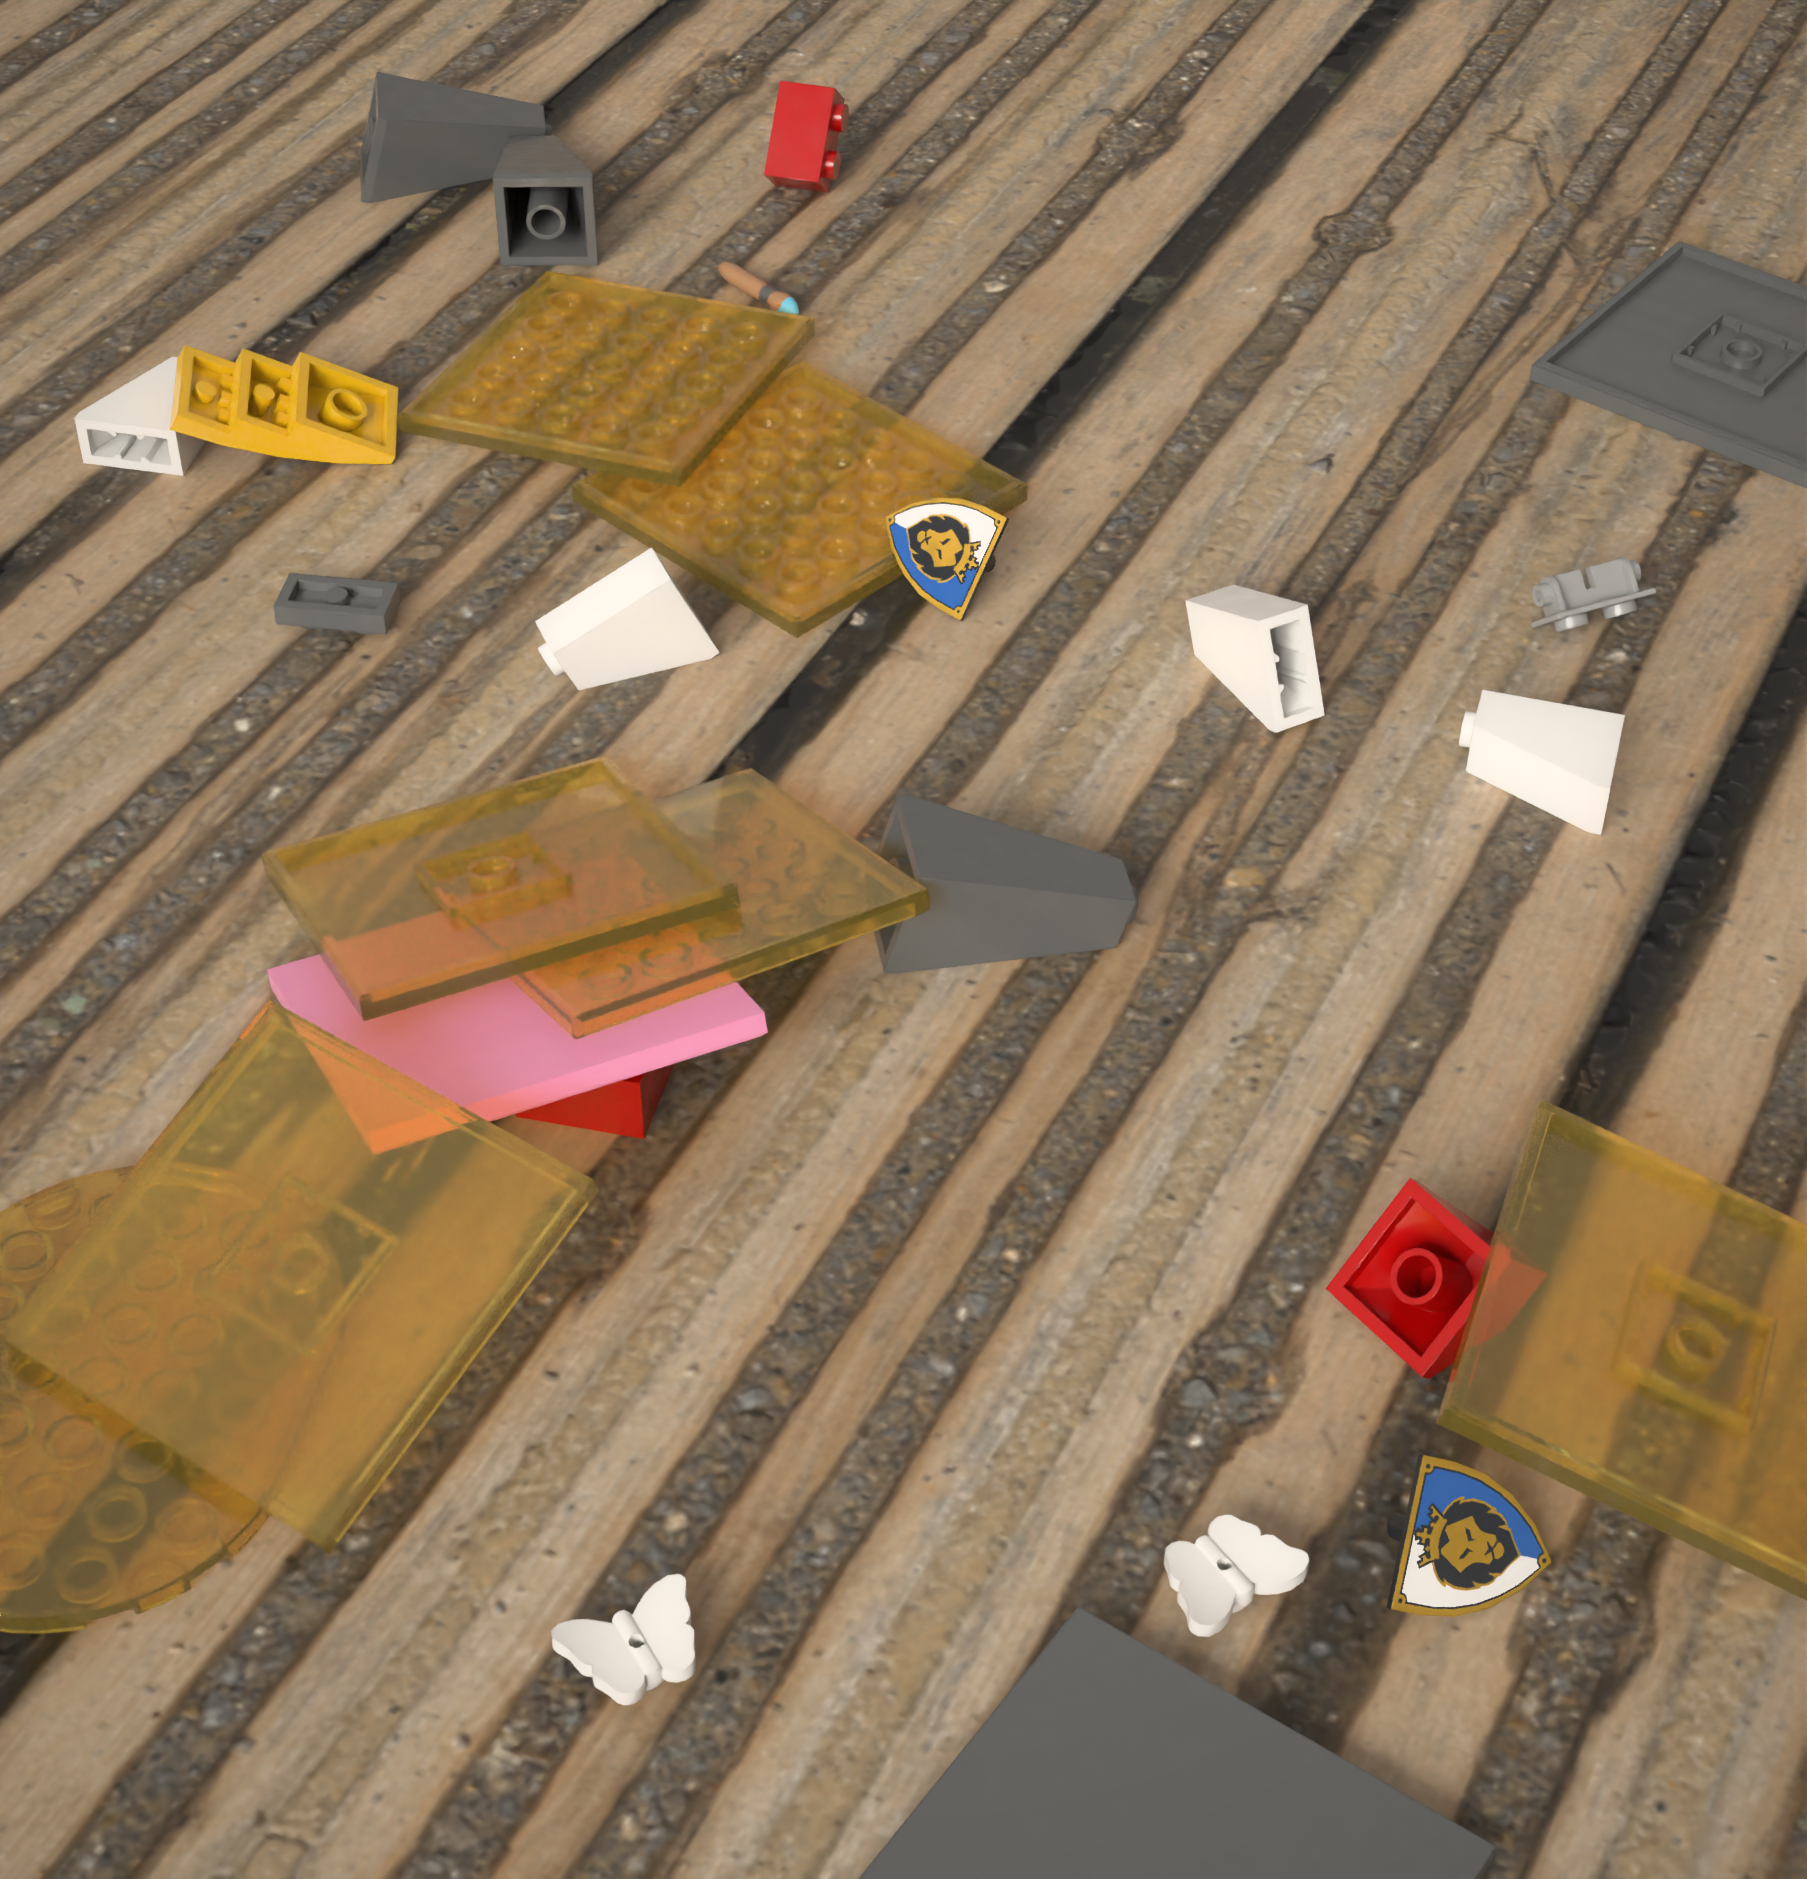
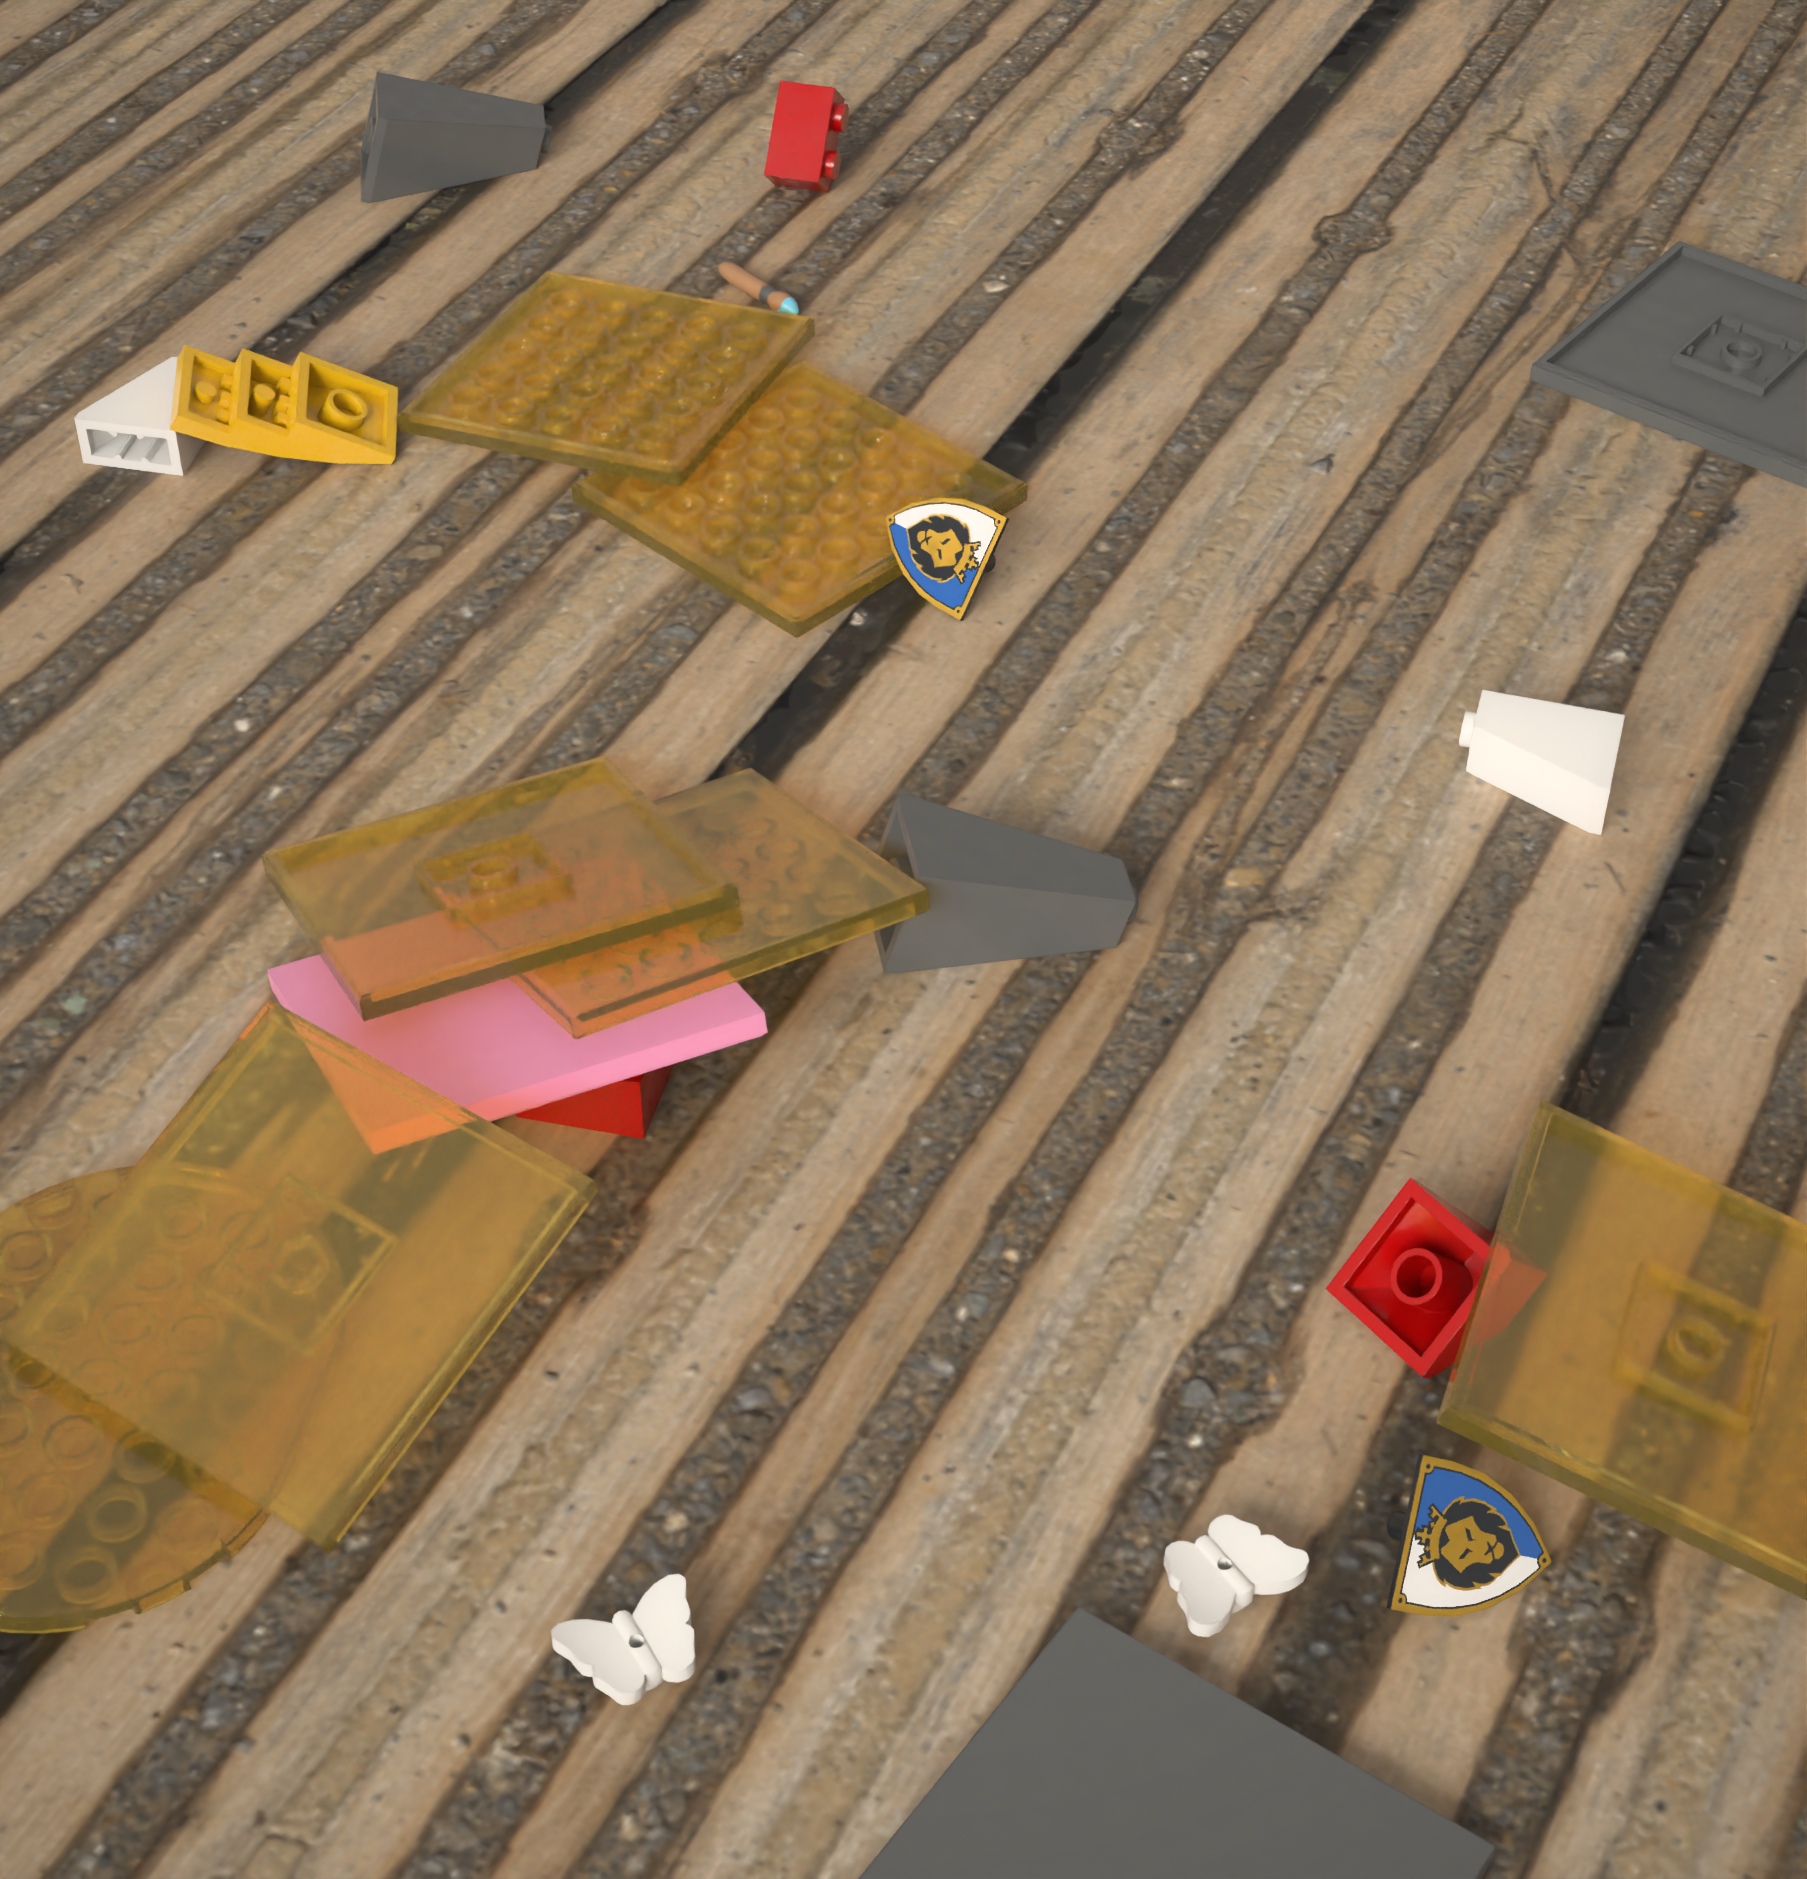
dark grey plate [274,573,401,634] -> none
dark grey slope [493,135,598,266] -> none
white slope [535,548,719,690] -> none
white slope [1185,585,1325,733] -> none
light grey hinge [1531,557,1656,633] -> none

